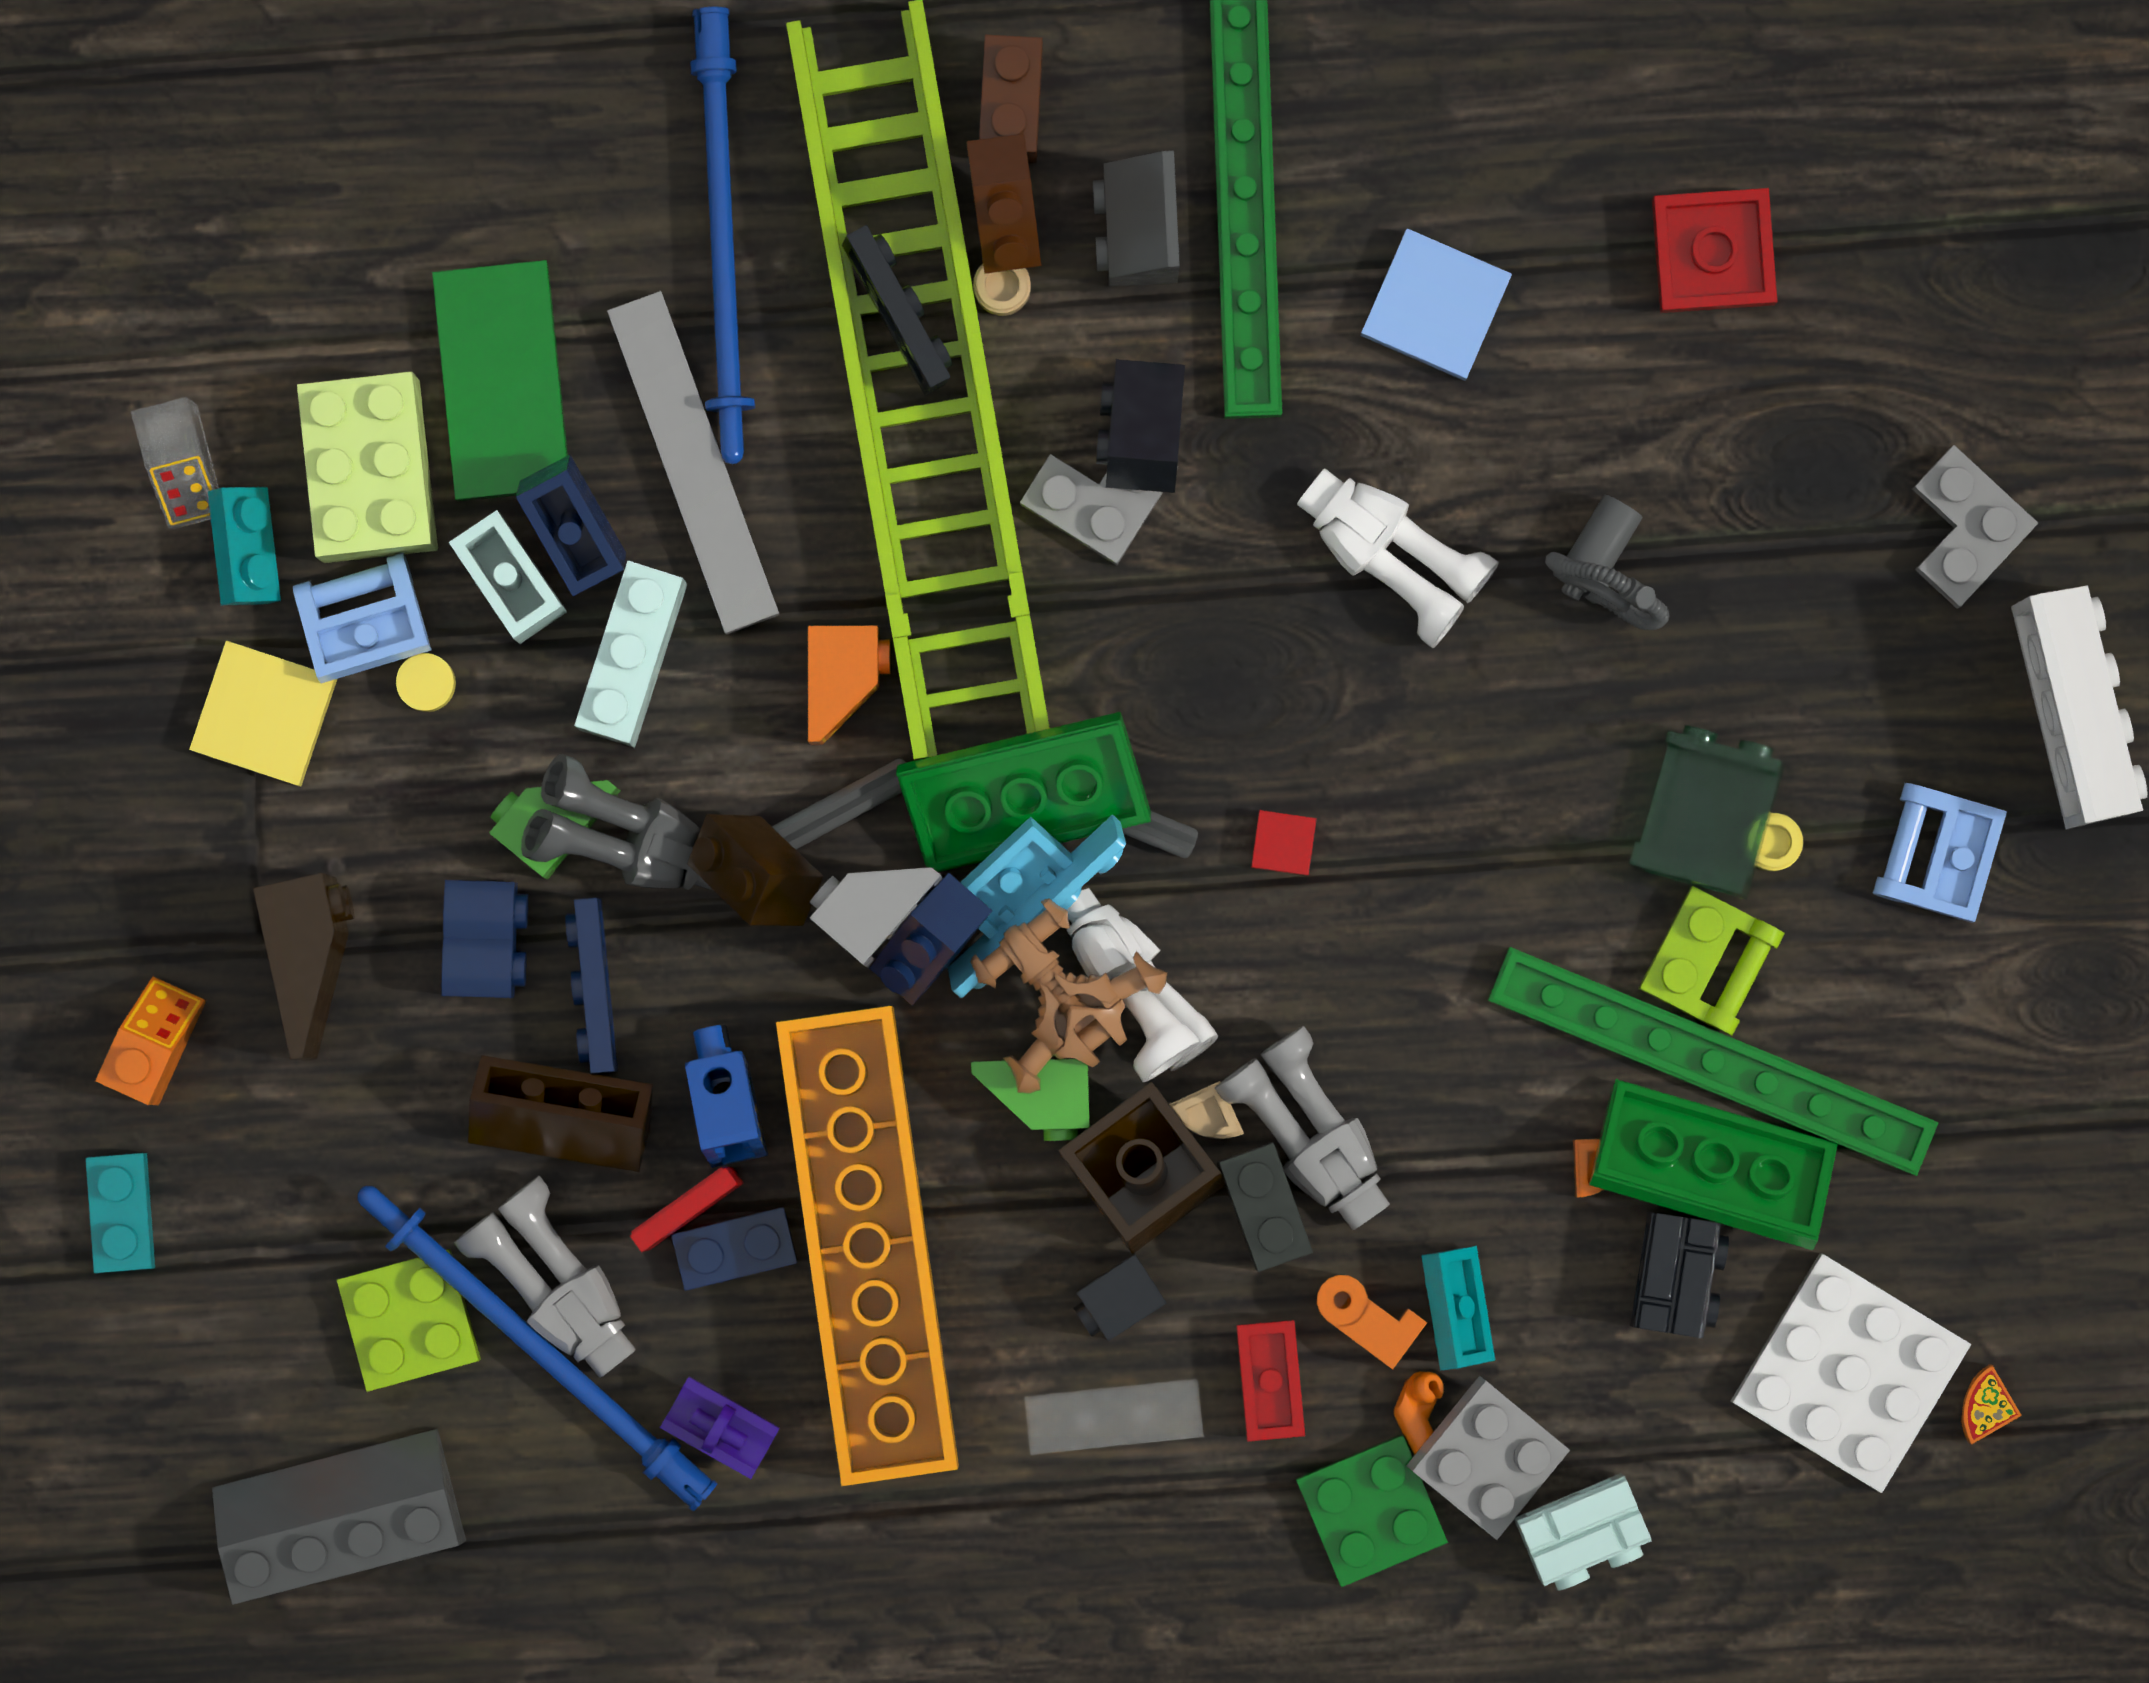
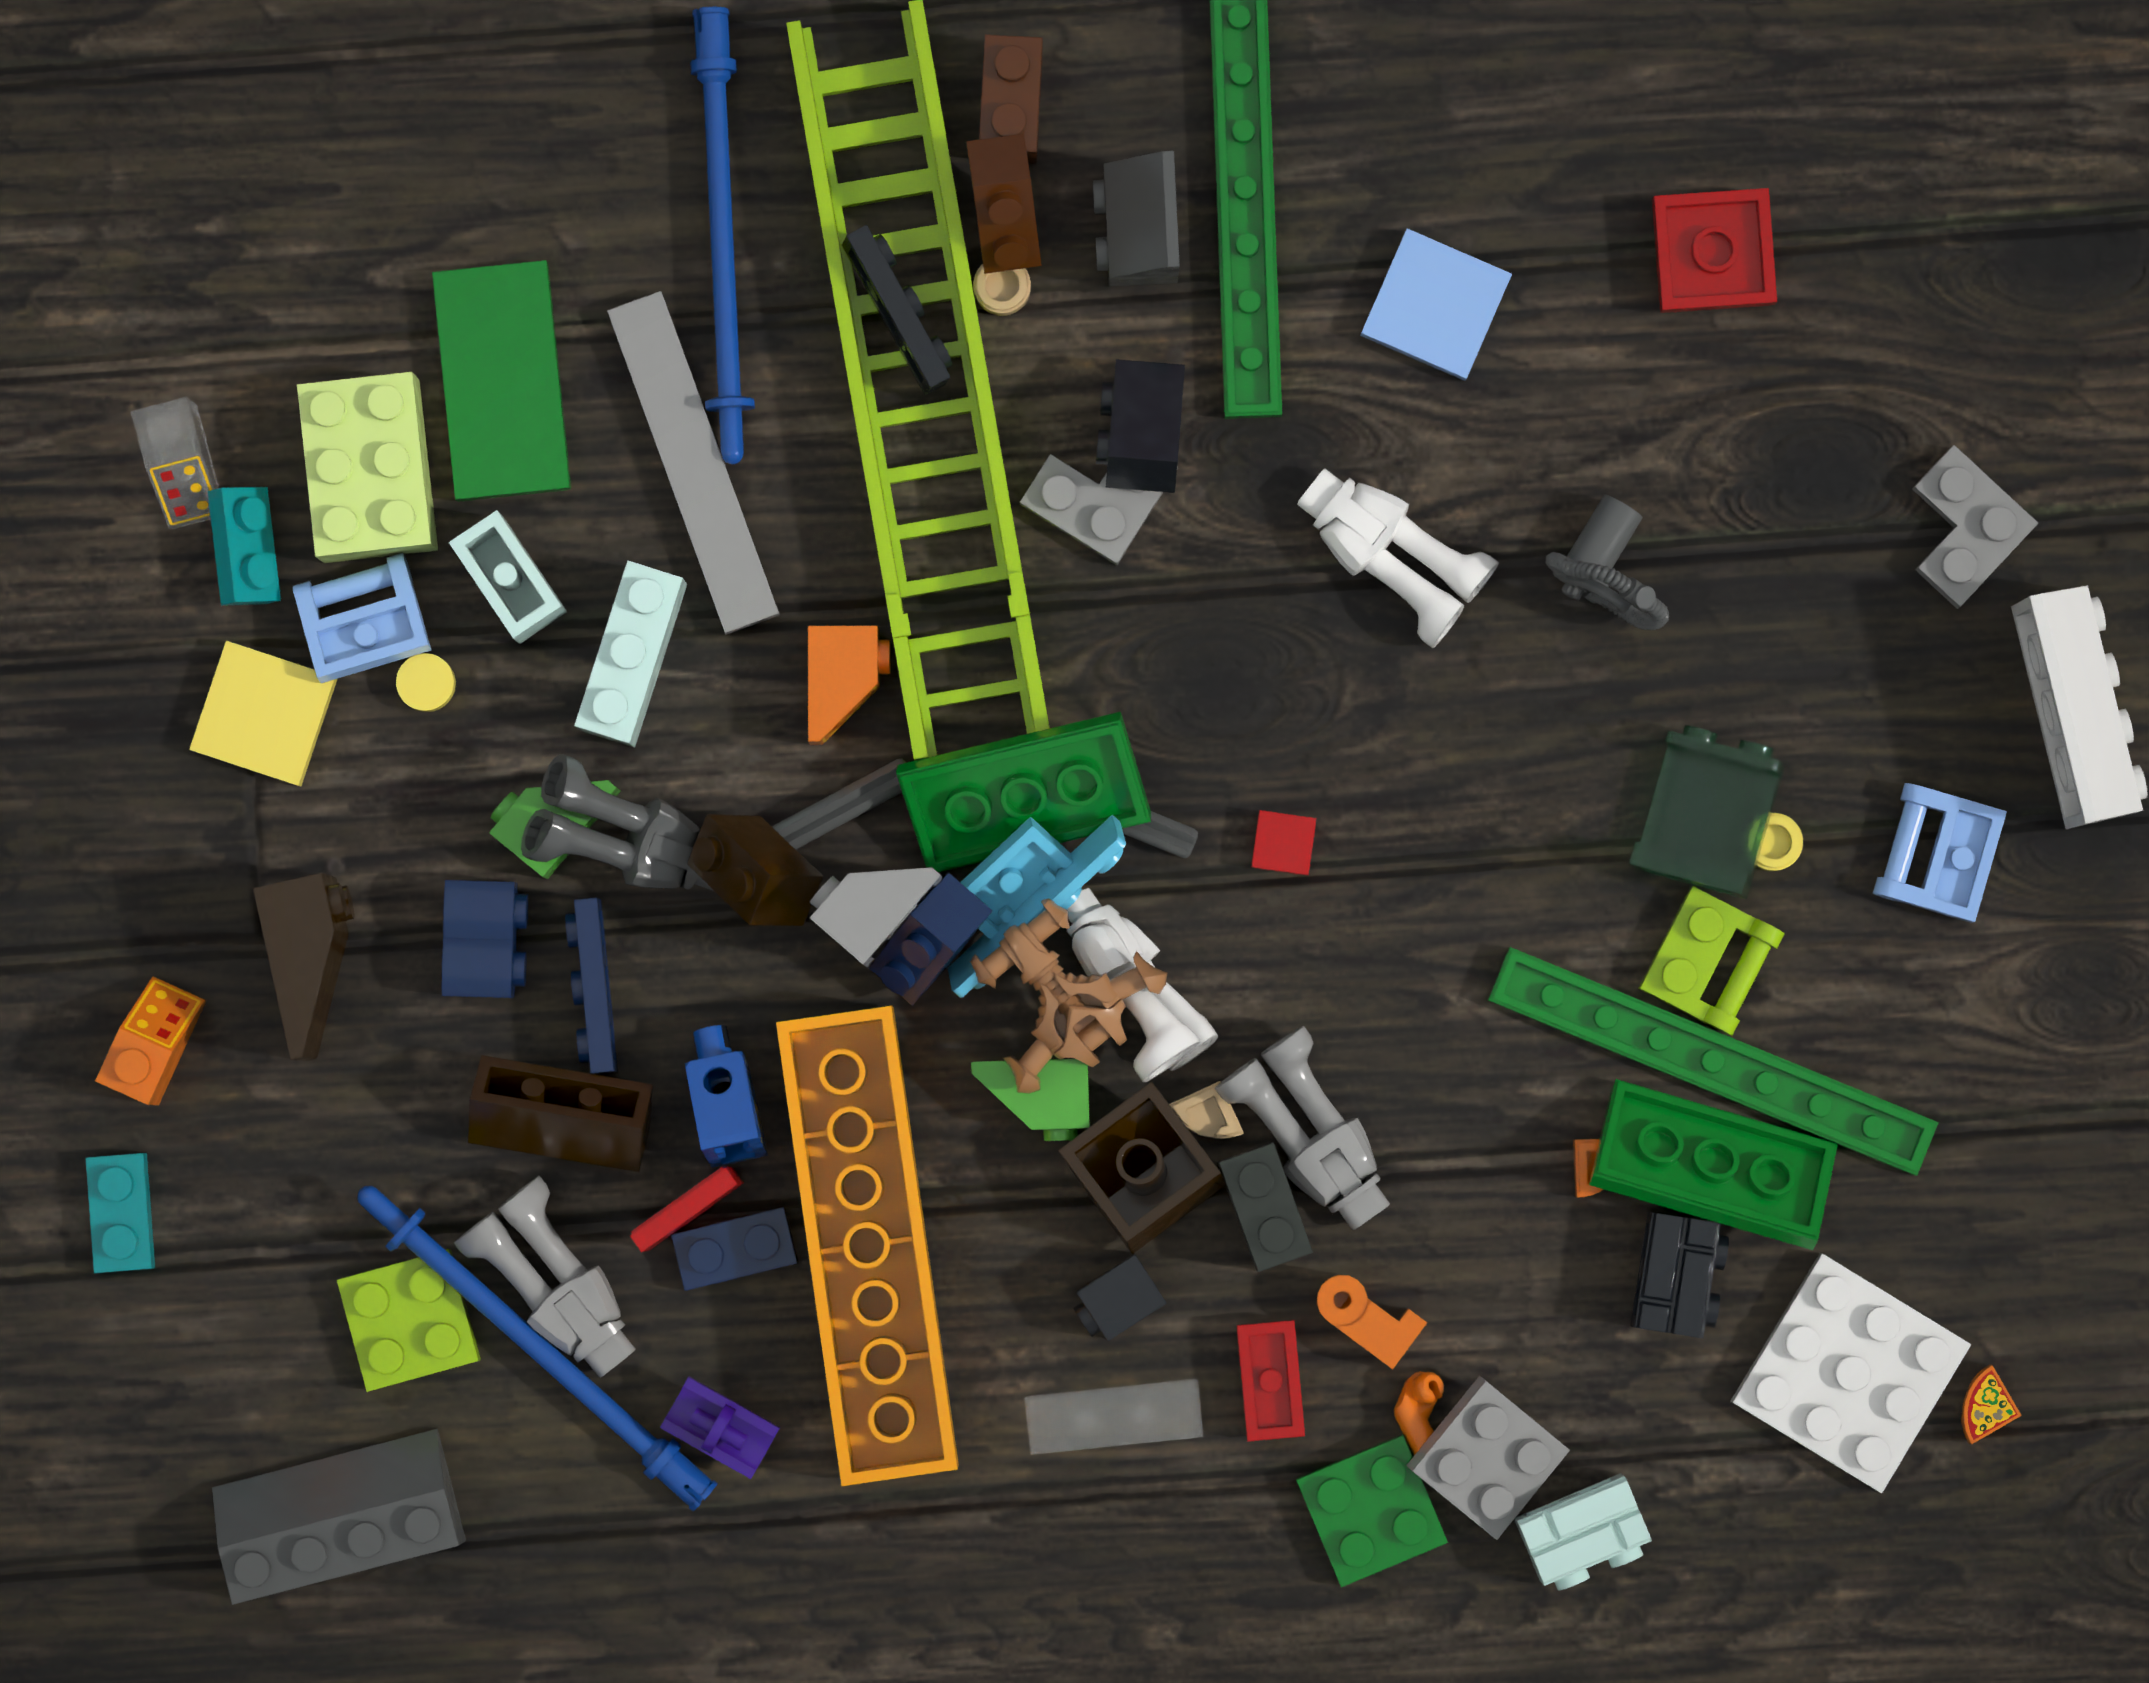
dark blue brick [516,455,626,596] -> none
teal plate [1422,1246,1495,1371] -> none

